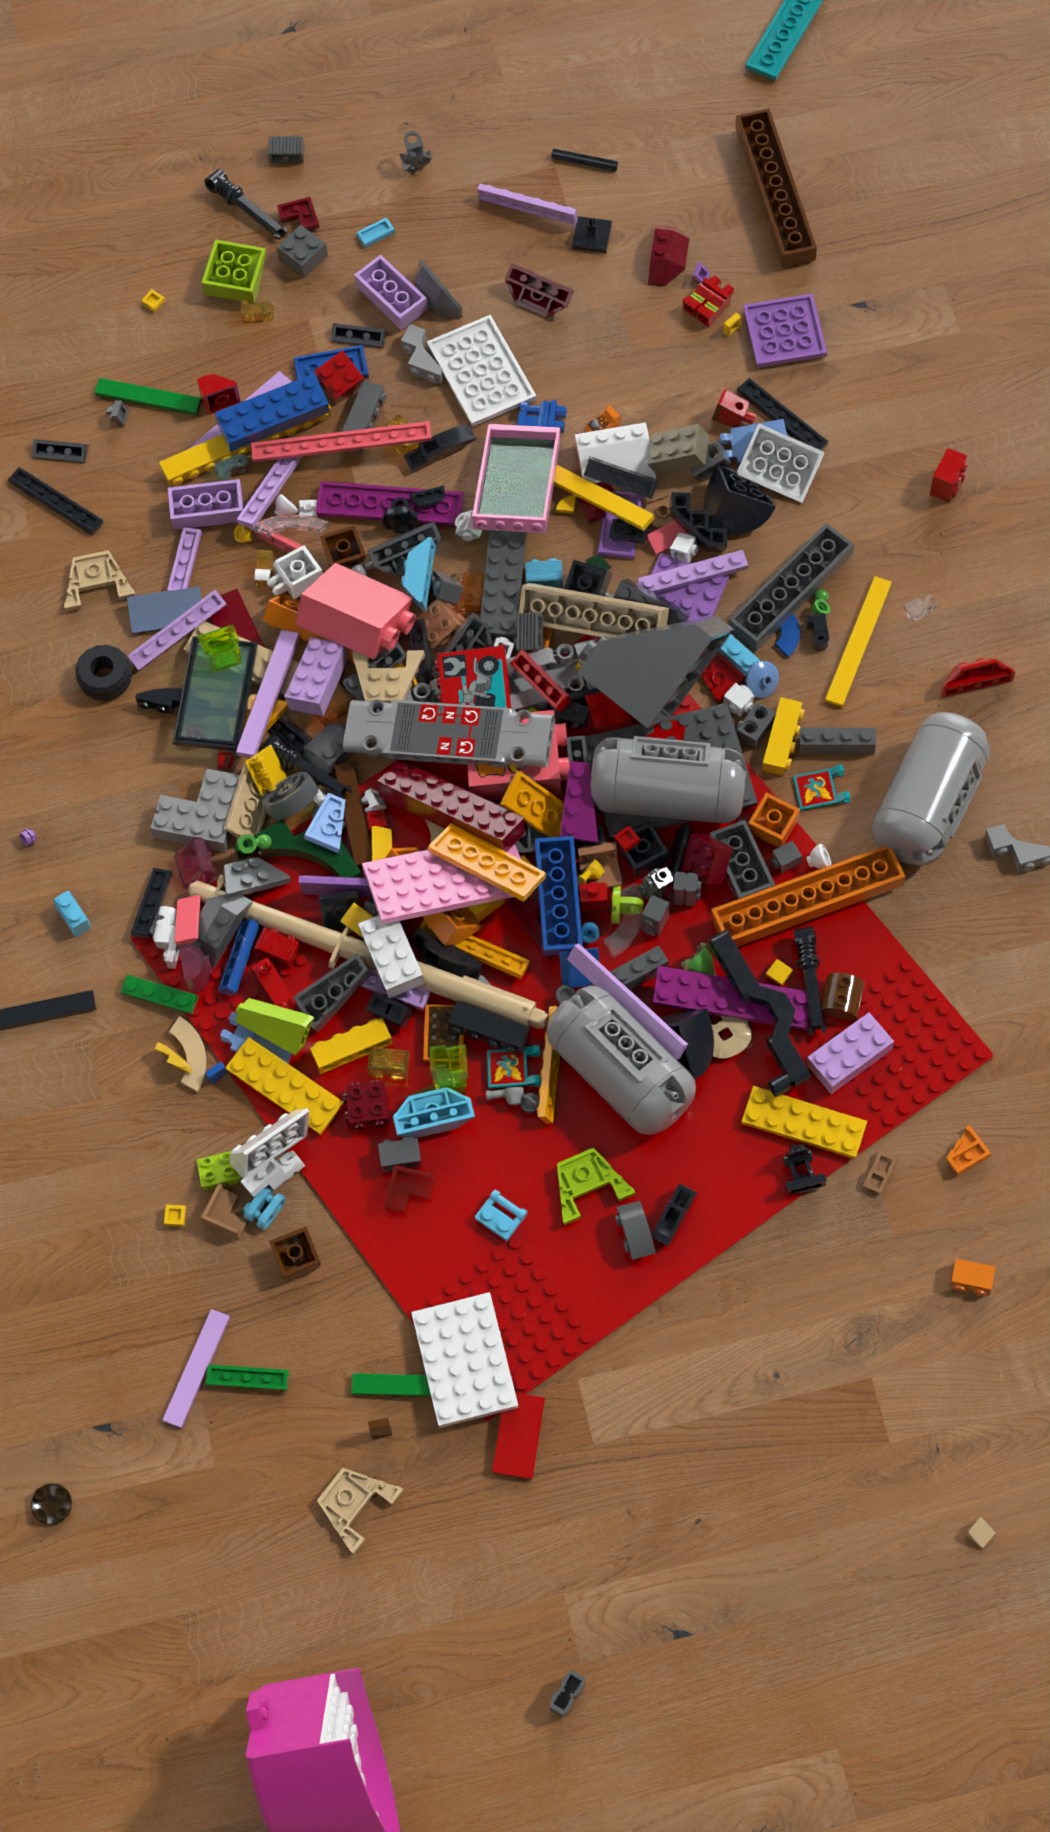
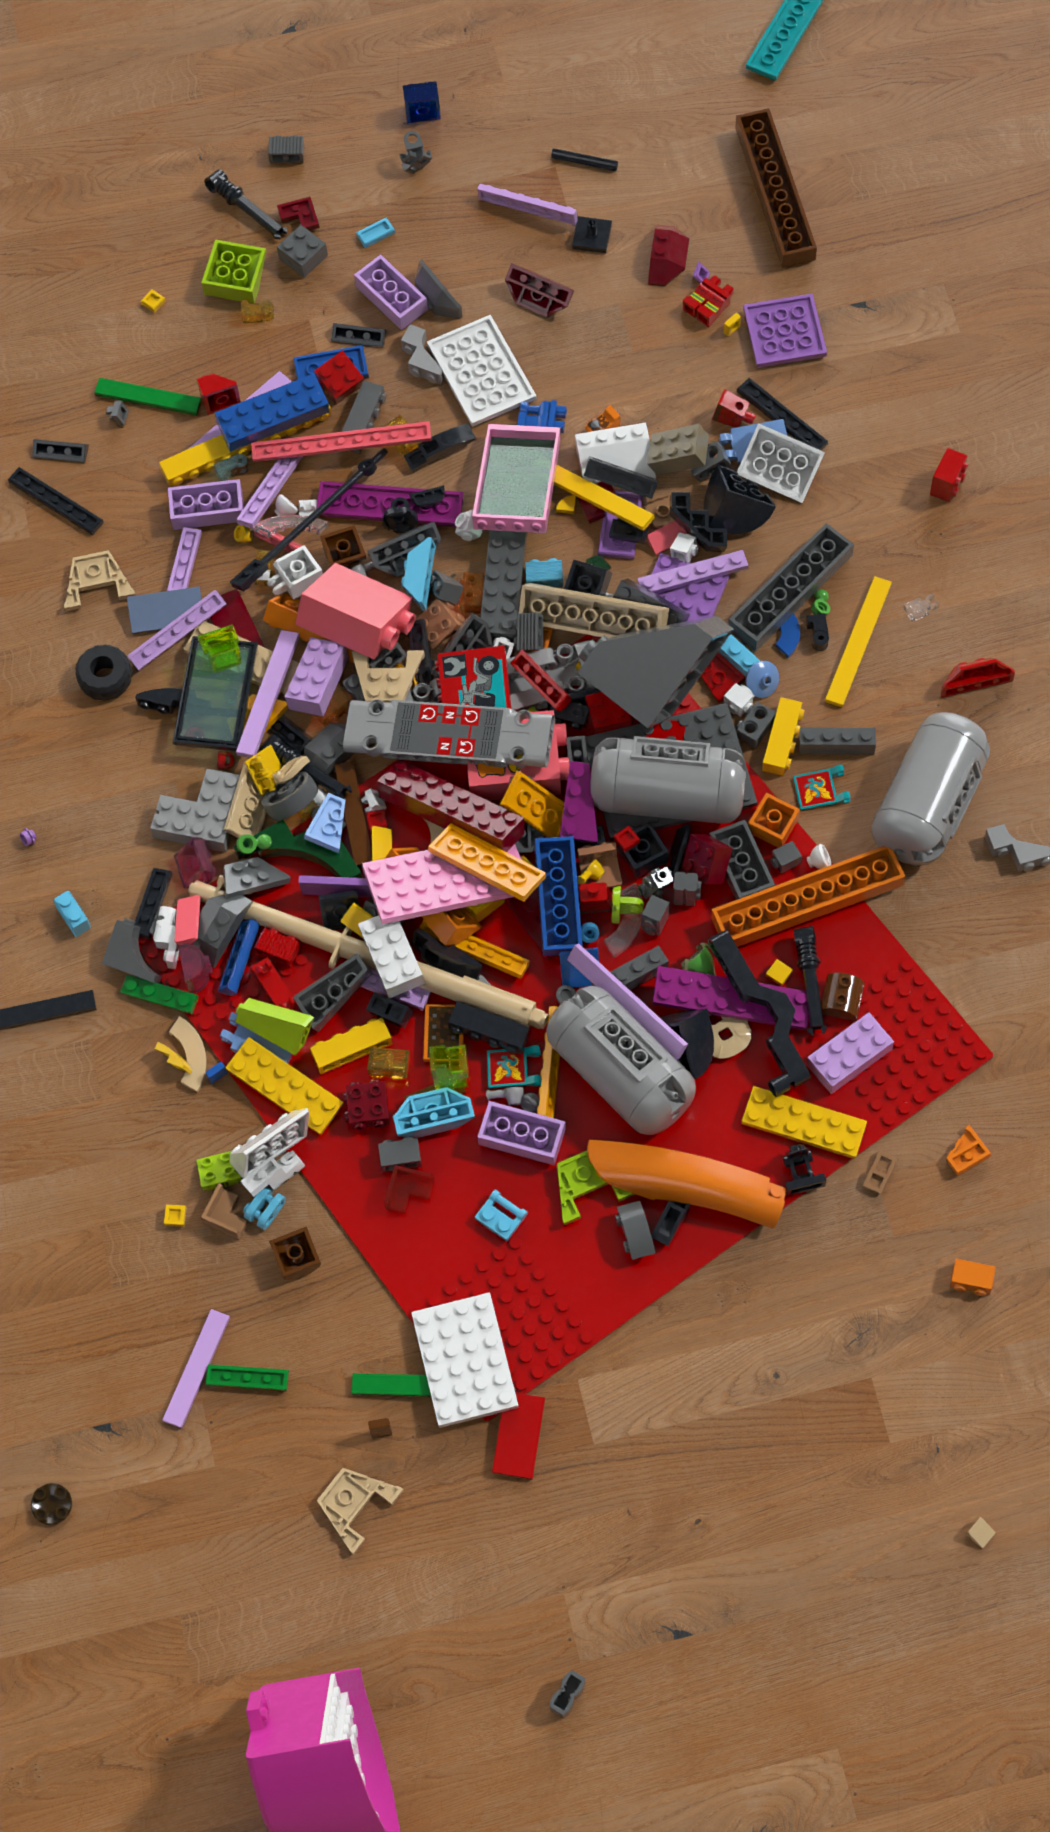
none -> dark grey arch [102,918,162,983]
none -> black bar [230,448,388,592]
none -> tan arm [272,756,310,784]
none -> clear blue brick [402,81,441,124]
none -> lavender brick [478,1101,566,1165]
none -> orange slope [587,1140,787,1229]

